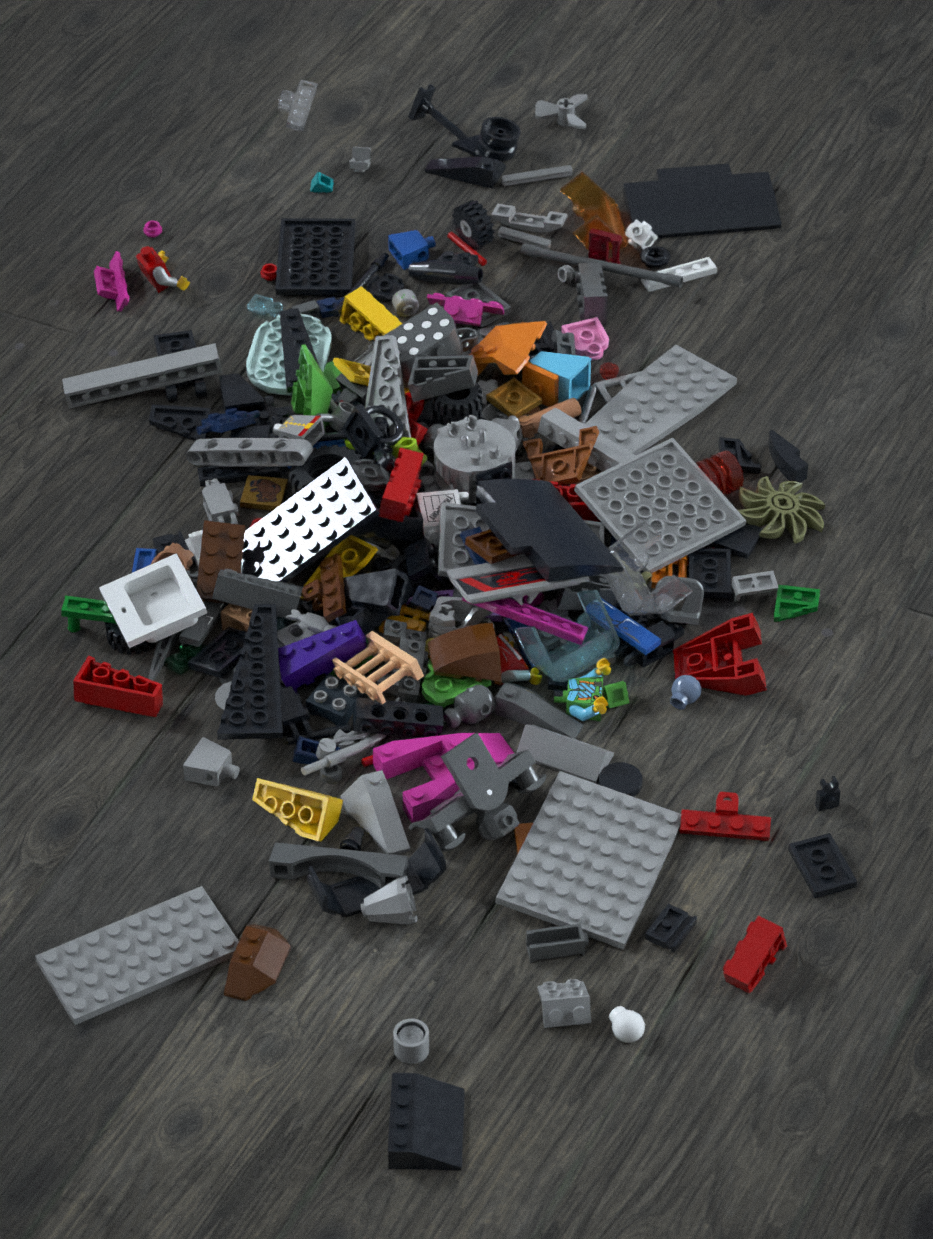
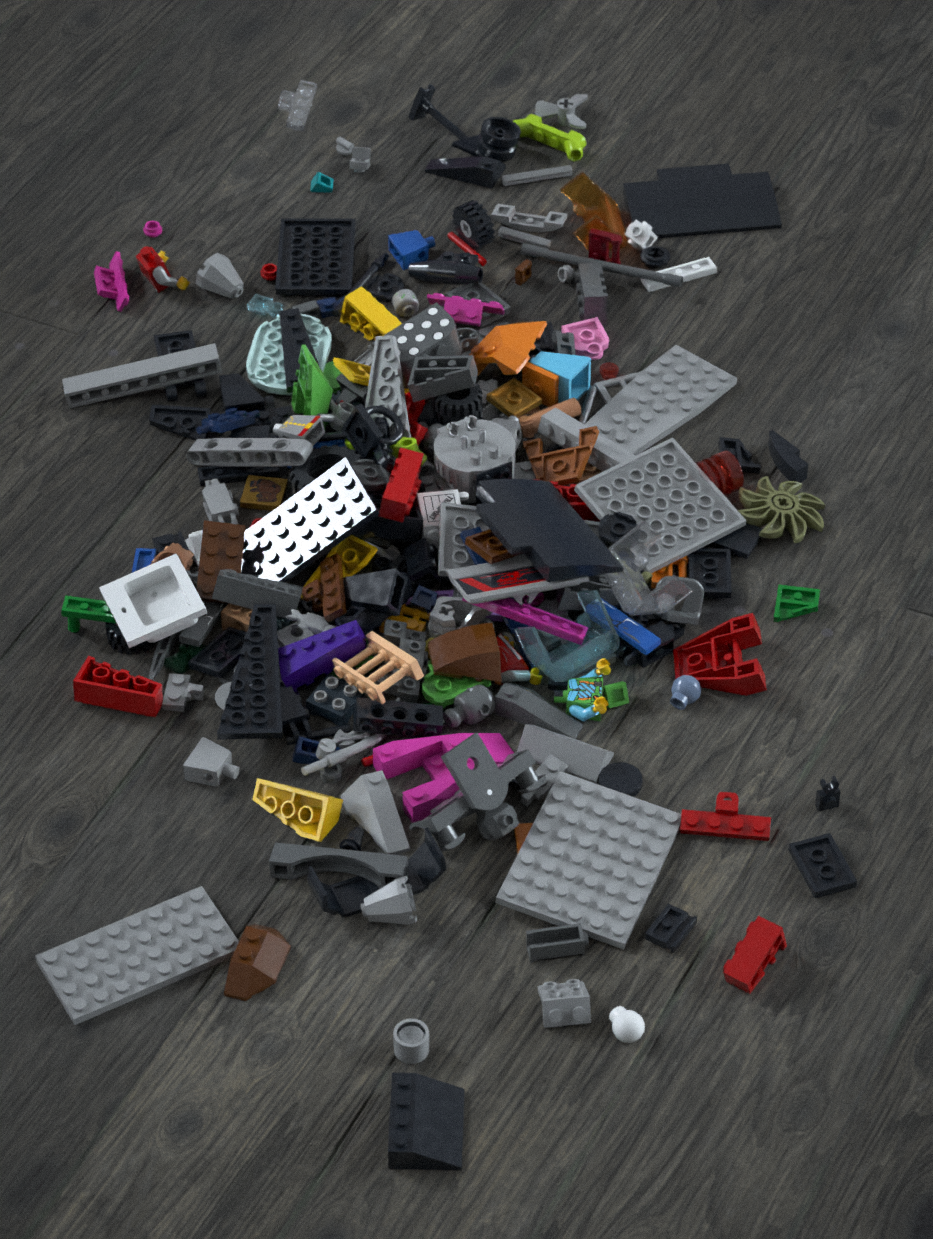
light grey hinge [731,571,779,602] -> none
none -> light grey hinge [162,673,204,712]
none -> light grey cone [196,253,244,299]
none -> light grey plate [336,137,354,156]
none -> lime plate [513,114,587,162]
none -> reddish brown tile [515,259,532,286]
none -> light grey hinge [520,754,568,807]
none -> black tile [598,512,640,549]

